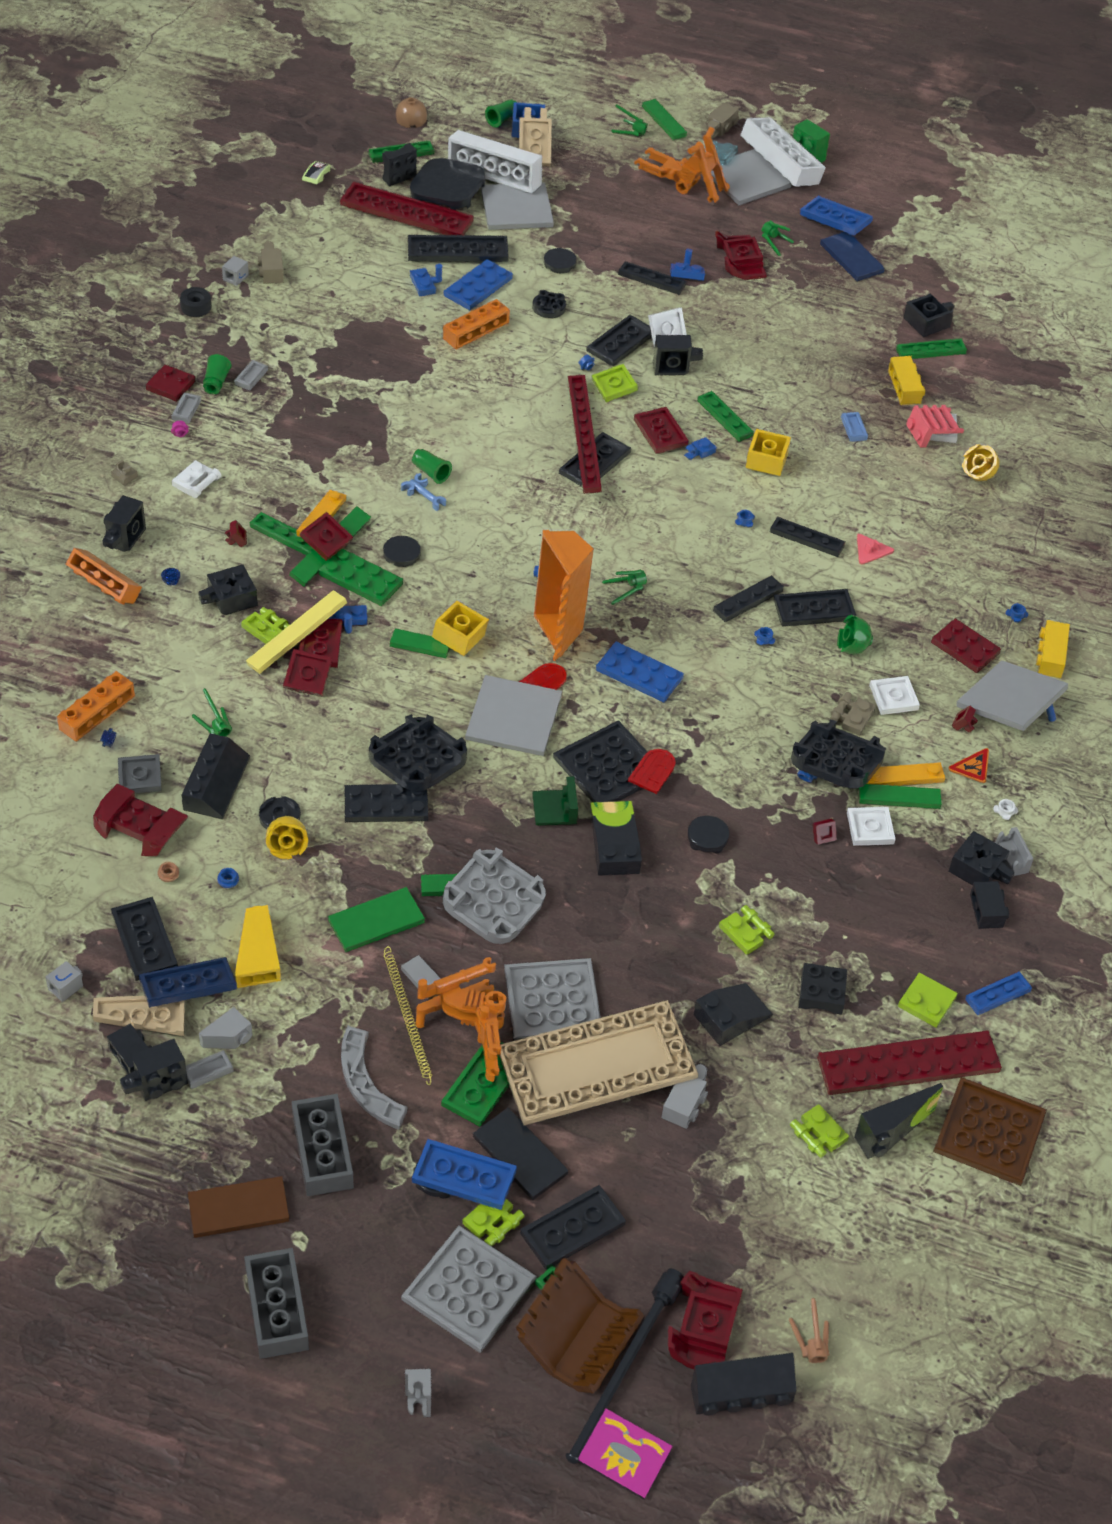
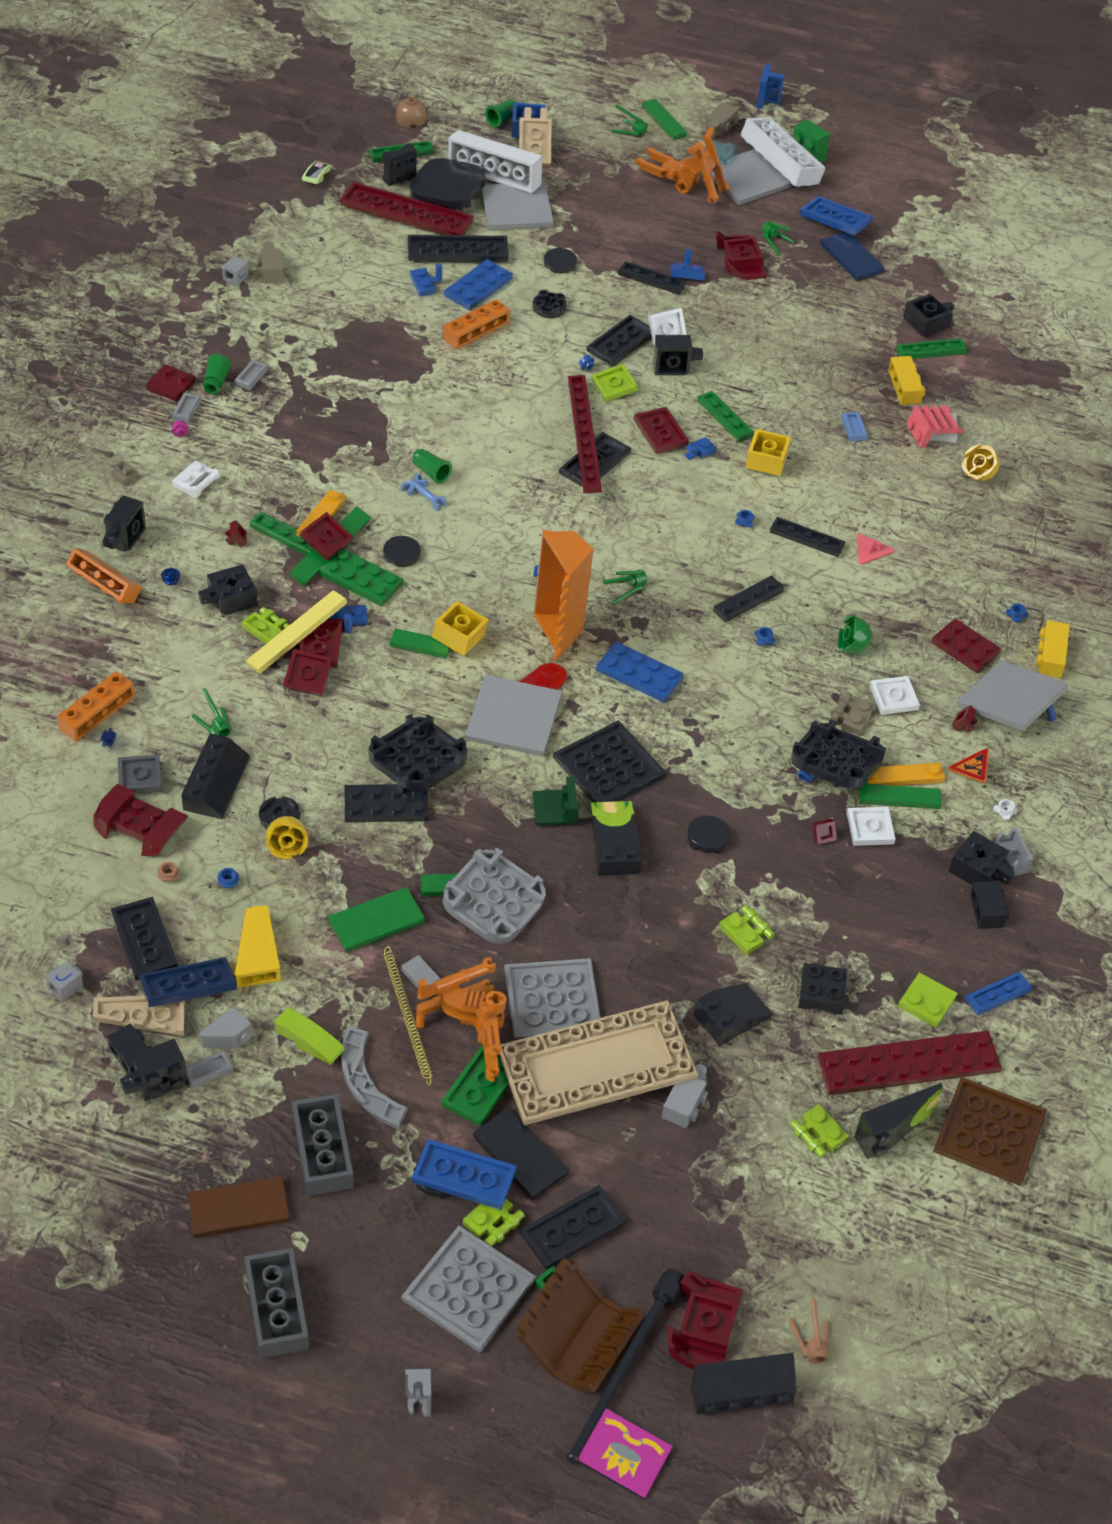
black tyre [180,287,212,317] -> none
red window [628,749,676,794] -> none
black tile [773,589,857,627] -> none
none -> lime slope [274,1007,345,1065]
none -> blue bracket [757,64,785,109]

